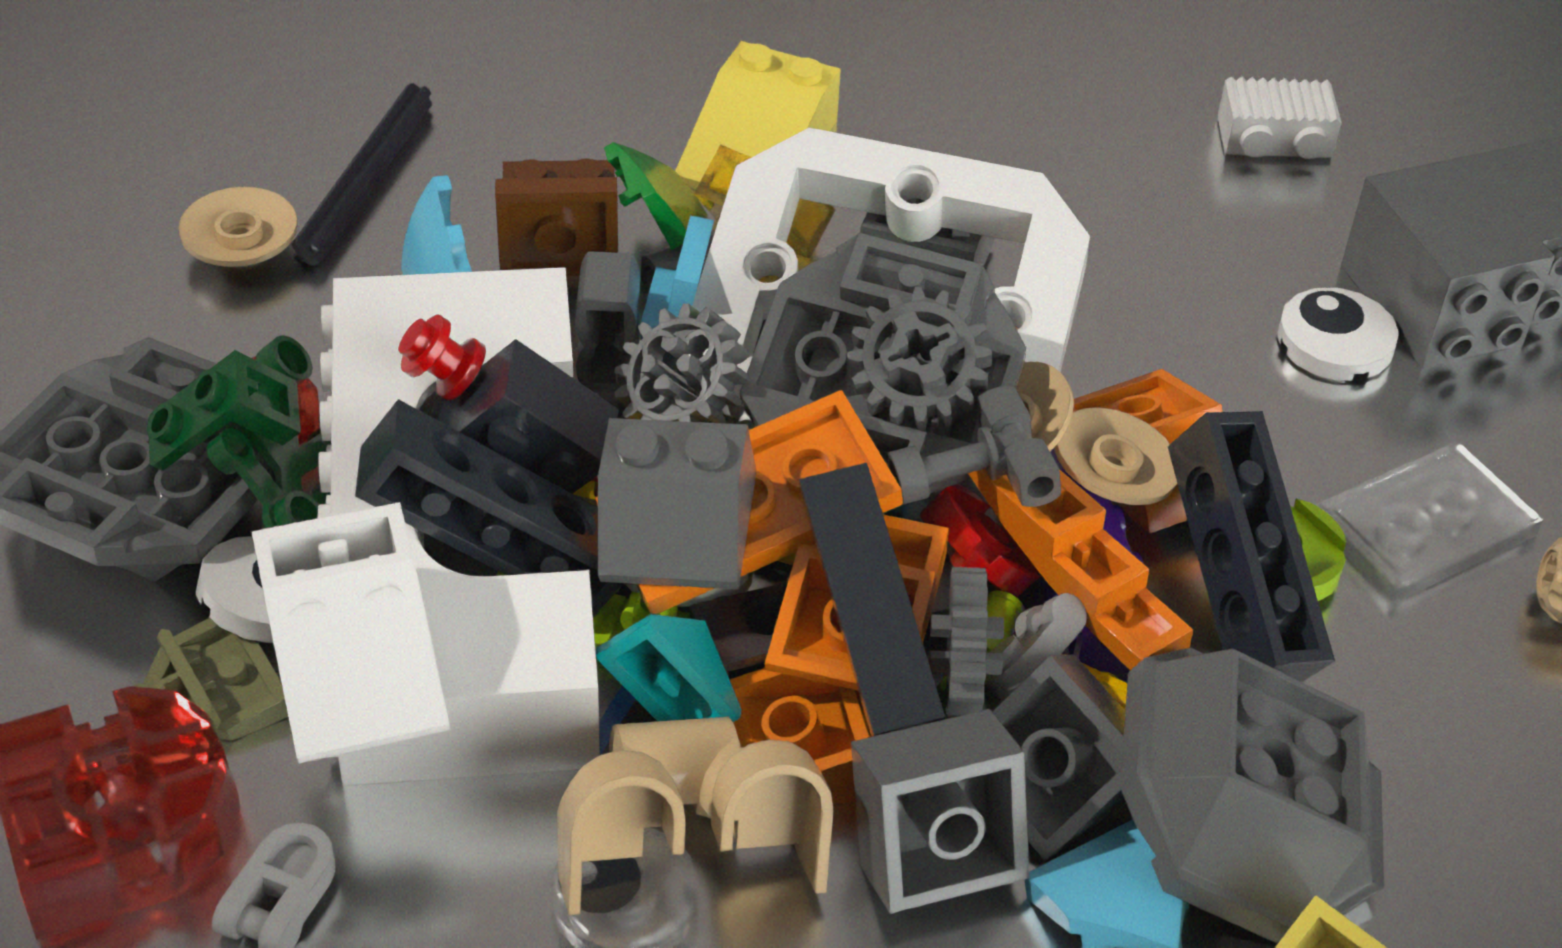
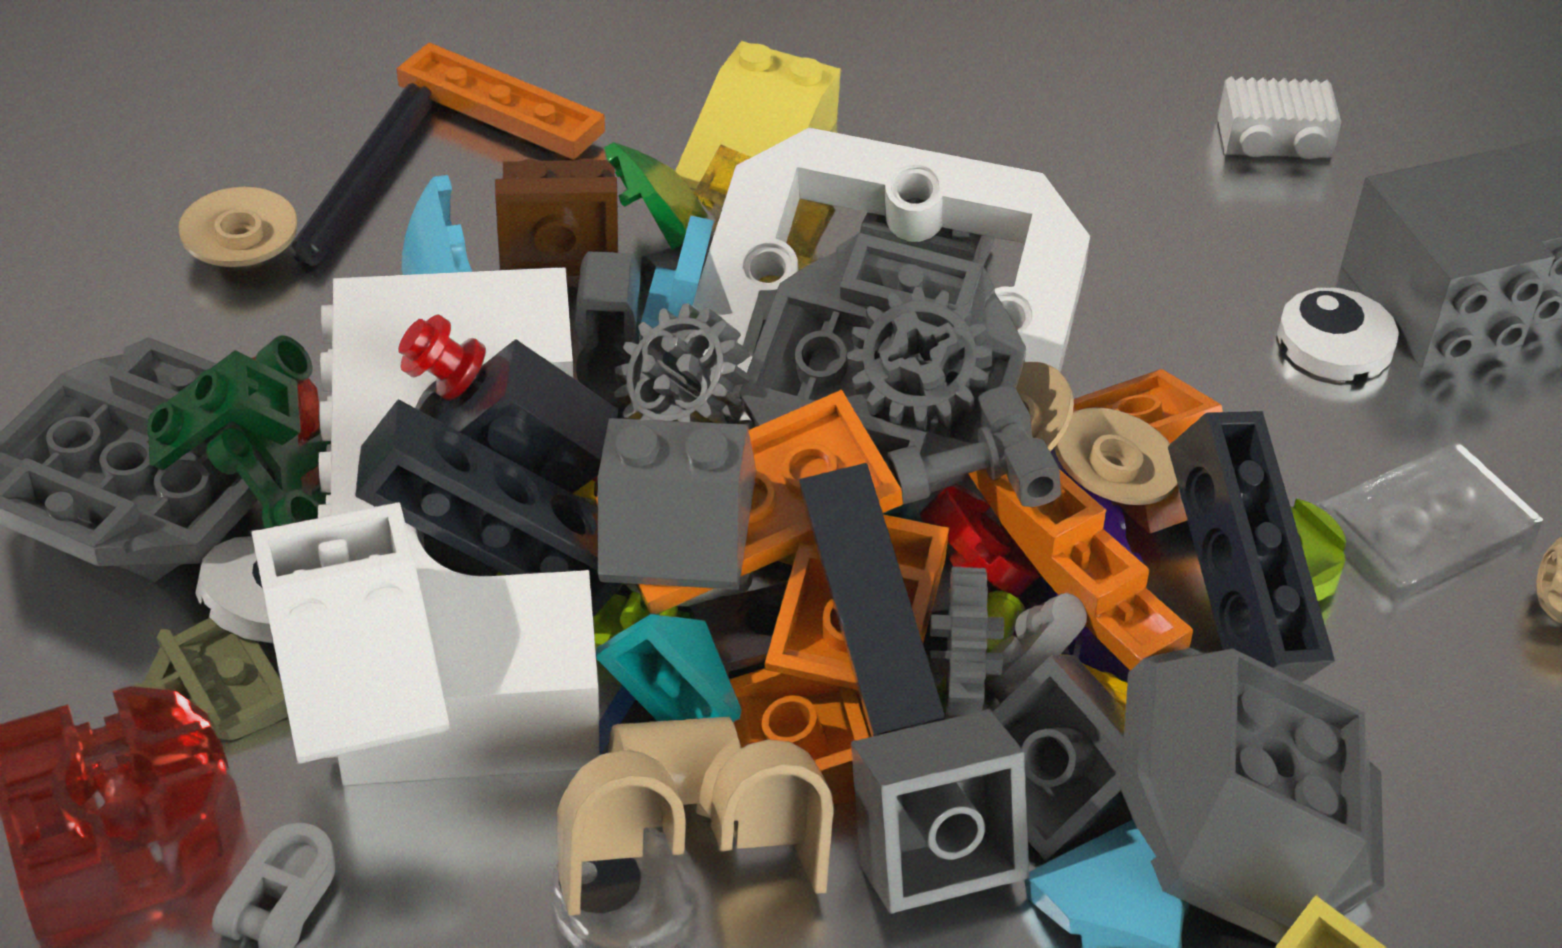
none -> orange plate [396,42,605,160]

